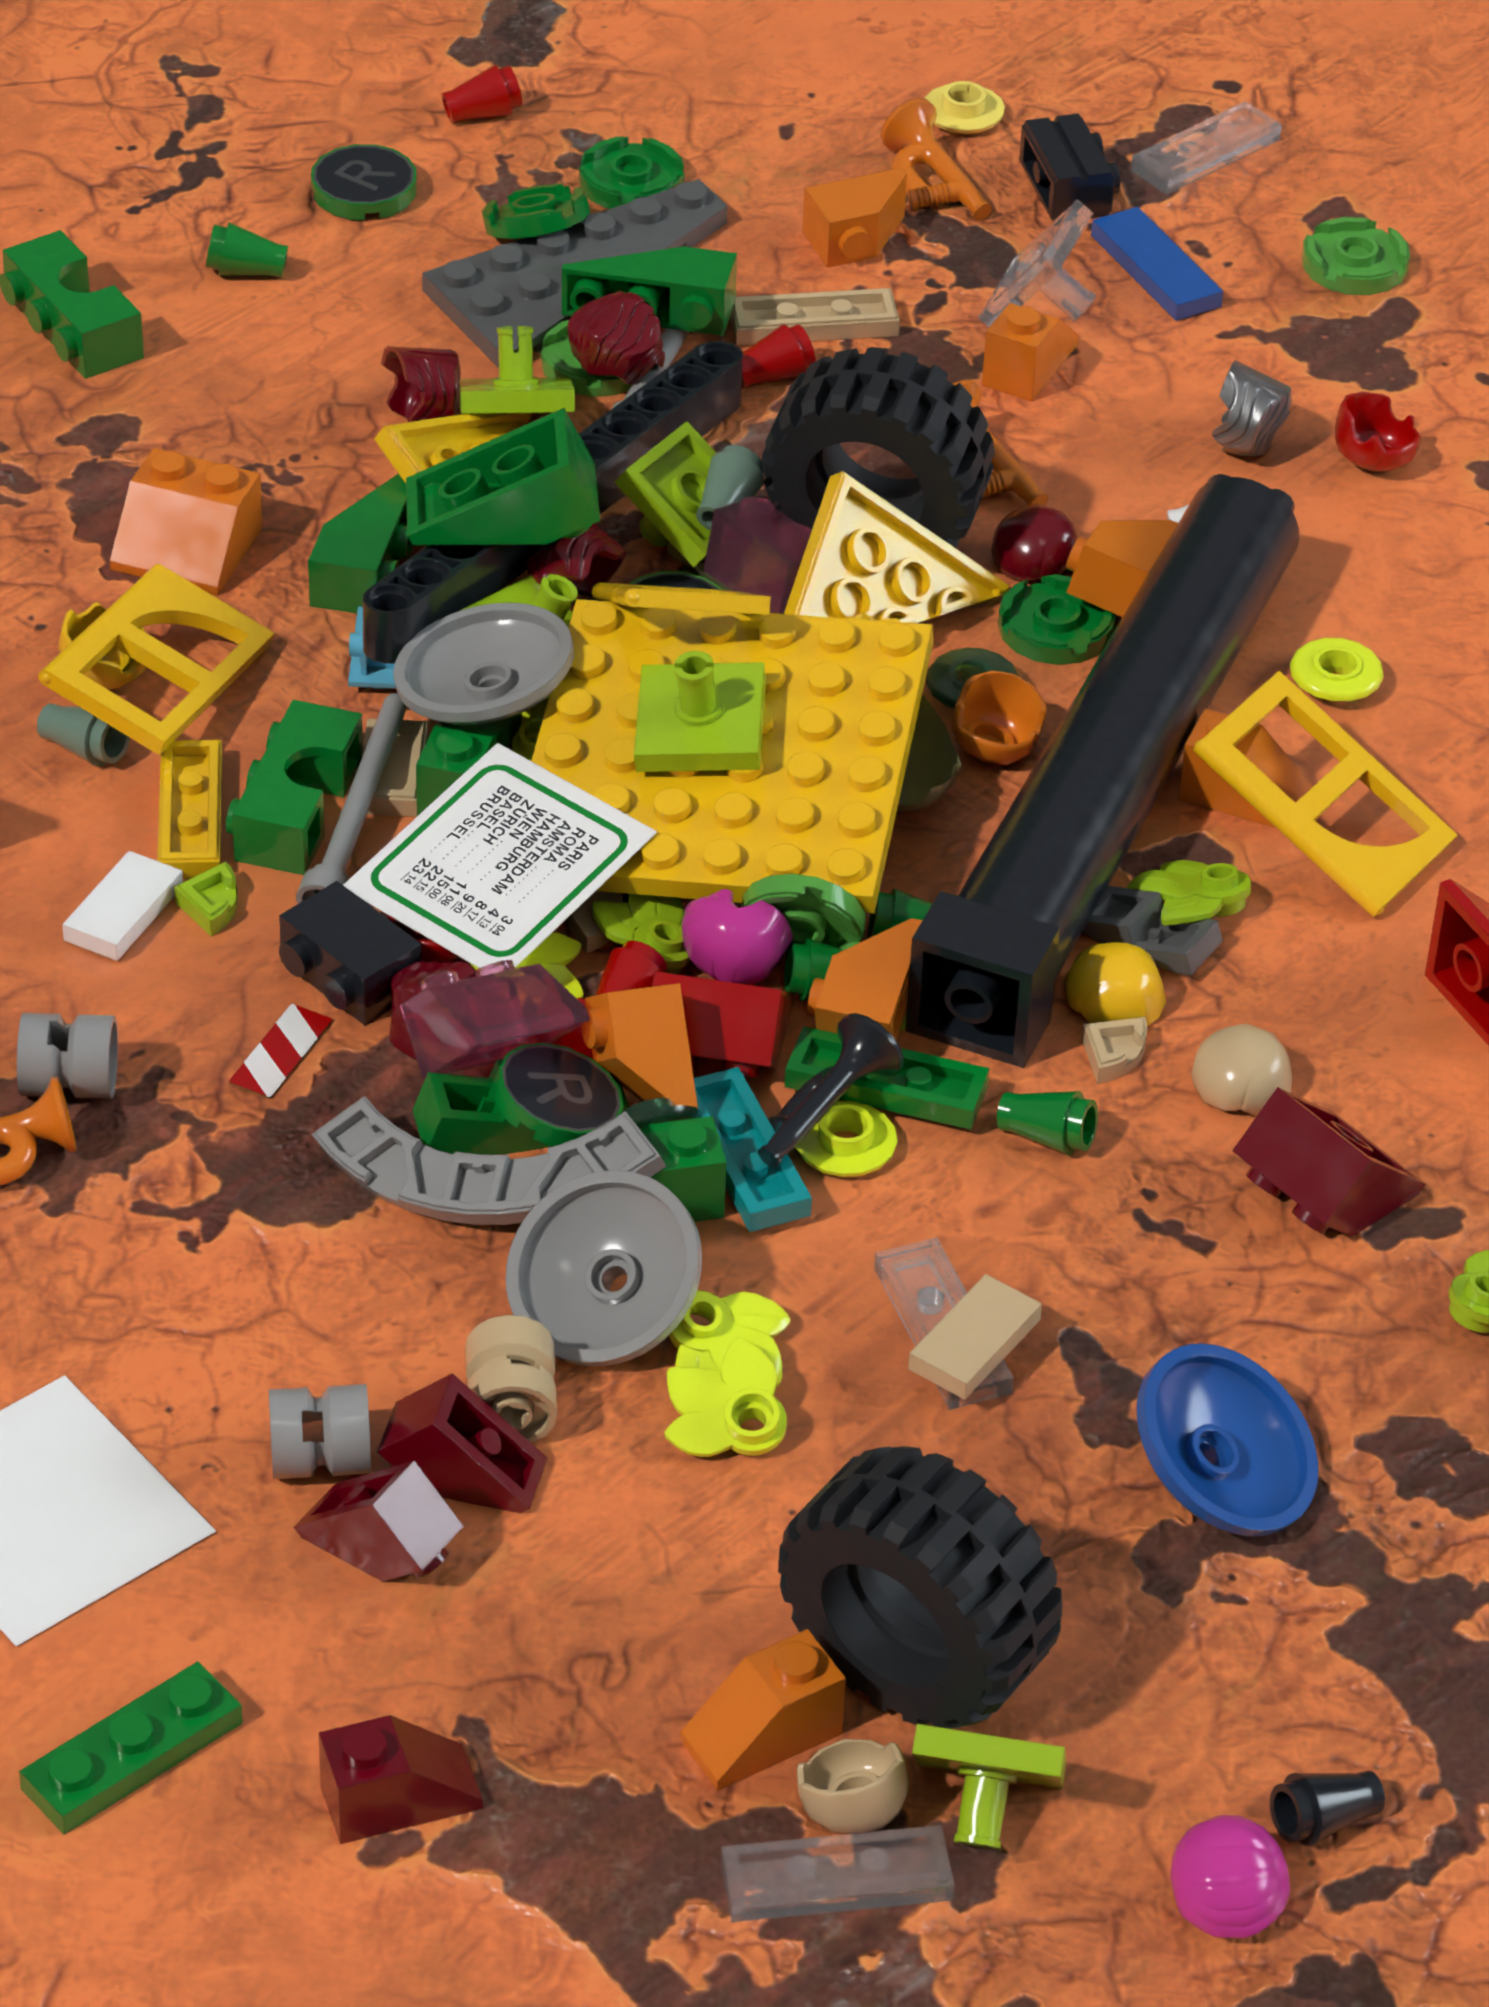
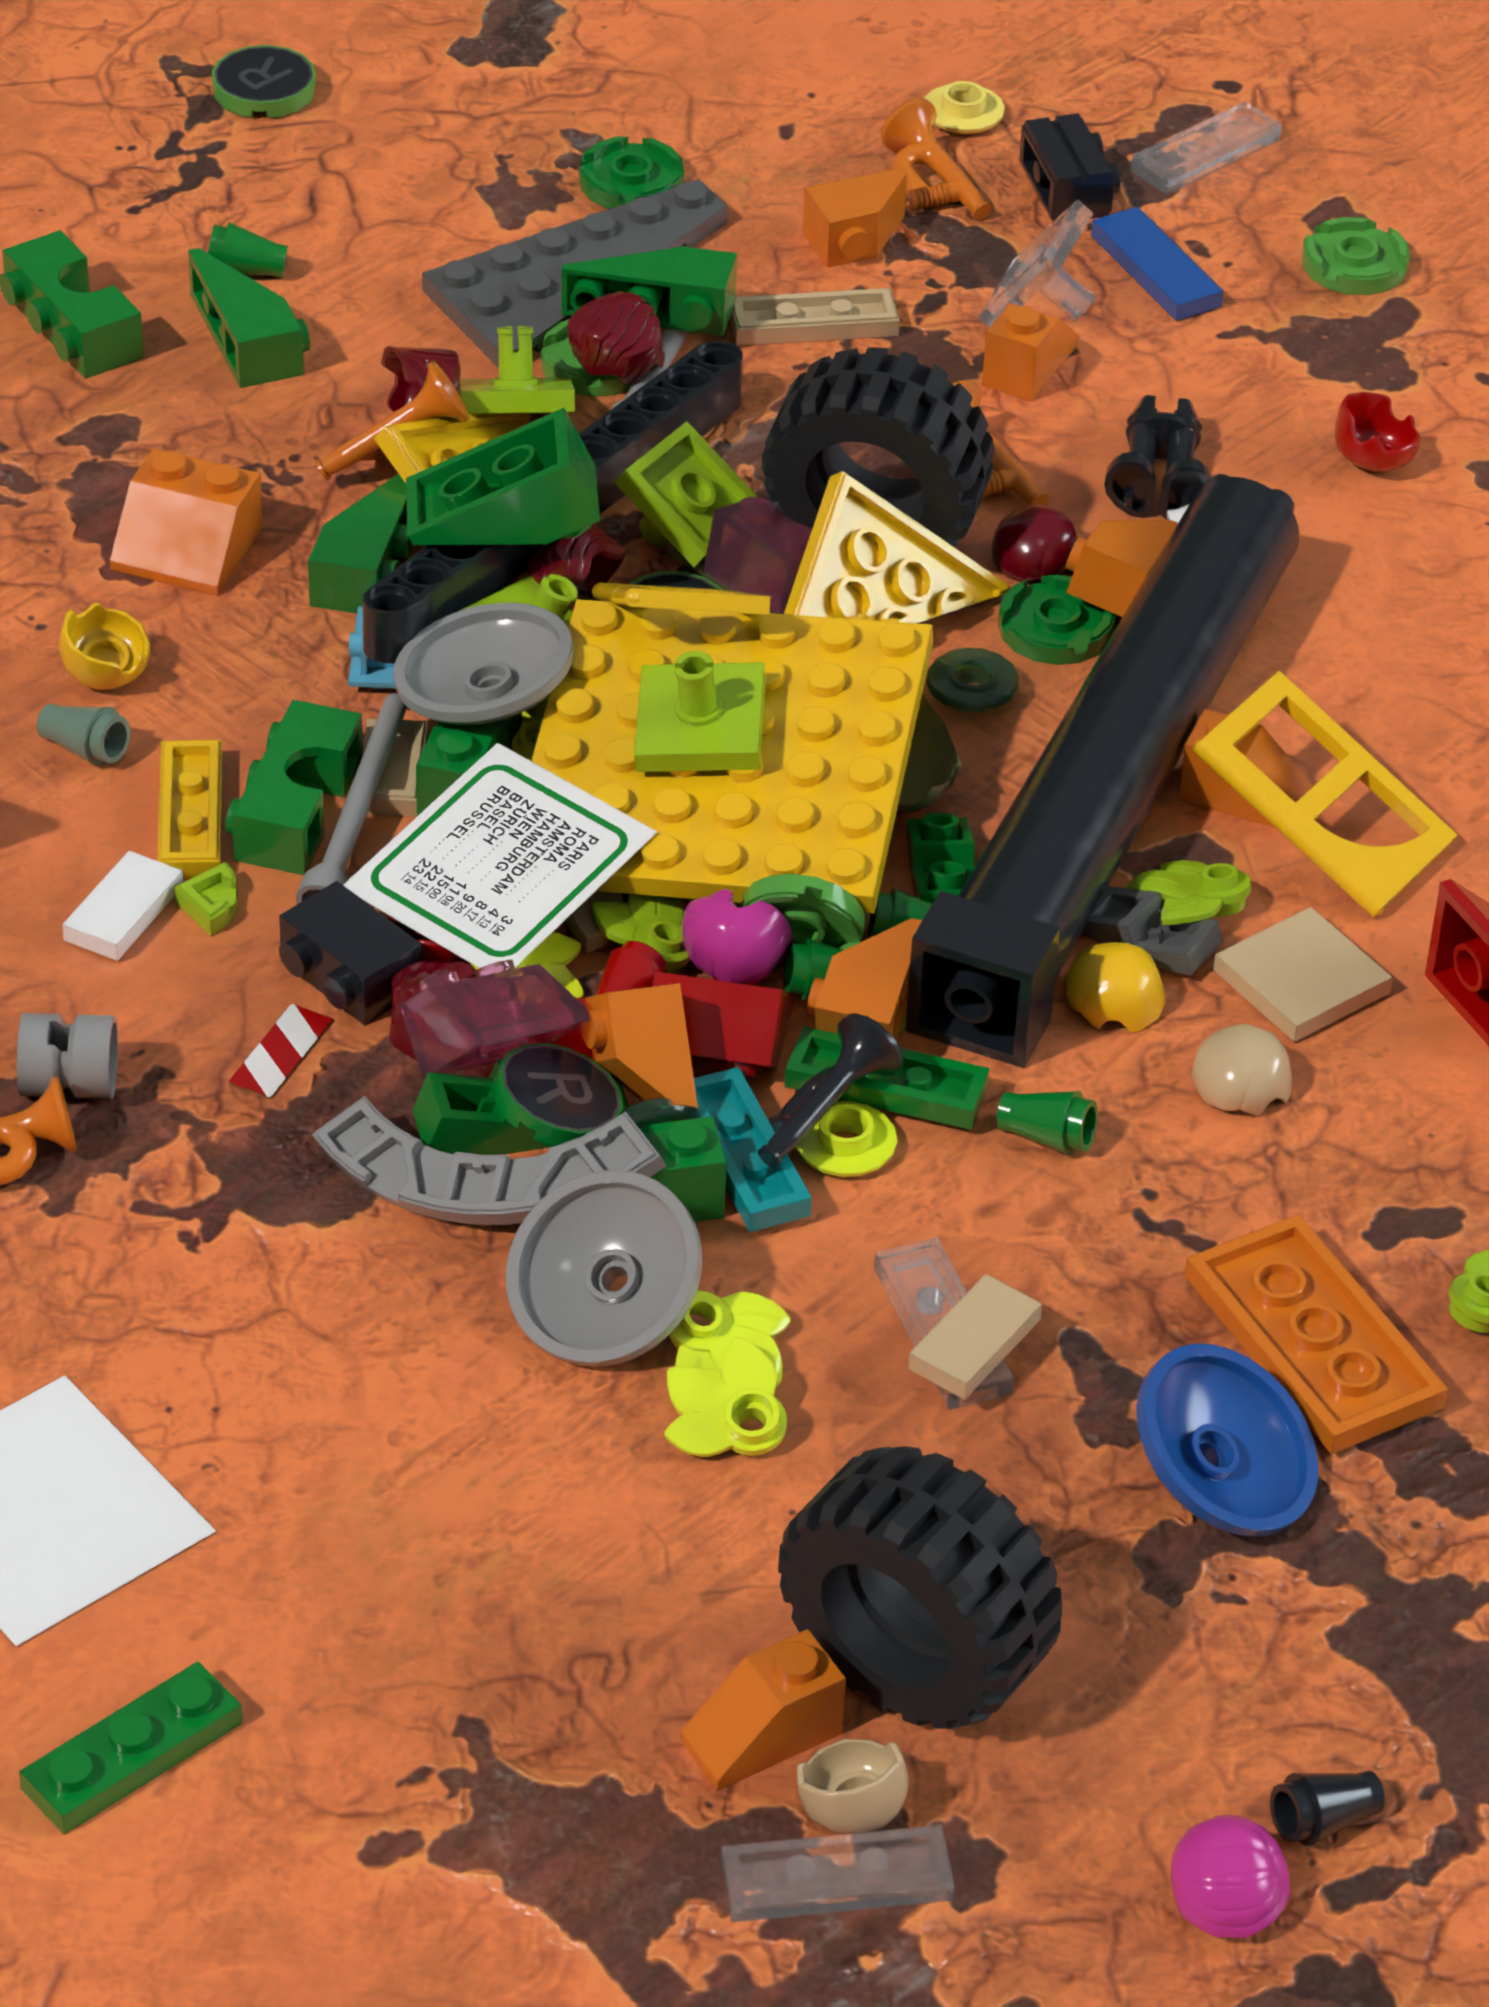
yellow window [38,564,275,755] -> none
light grey wheel [269,1384,371,1479] -> none
dark red slope [294,1461,464,1582] -> none
tile [311,144,417,221] -> none
dark red slope [318,1715,483,1844] -> none
dark red slope [377,1373,548,1513] -> none
red cone [441,65,523,123] -> none
tan wheel [465,1315,557,1443] -> none
green tile [482,184,590,239] -> none
sand green cone [696,445,764,532] -> none
red cone [742,324,816,389] -> none
lime tile [912,1724,1067,1849] -> none
orange hair [951,670,1047,765] -> none
tan tile [1082,1017,1147,1084] -> none
flat silver hair [1212,360,1292,456] -> none
dark red slope [1232,1087,1426,1236] -> none
neon yellow piece [1290,638,1384,701] -> none
none -> green slope [188,248,310,388]
none -> tile [212,45,316,118]
none -> orange piece [315,361,470,481]
none -> green slope [906,812,975,903]
none -> black piece [1104,395,1212,519]
none -> orange plate [1184,1214,1449,1454]
none -> tan tile [1213,907,1393,1042]

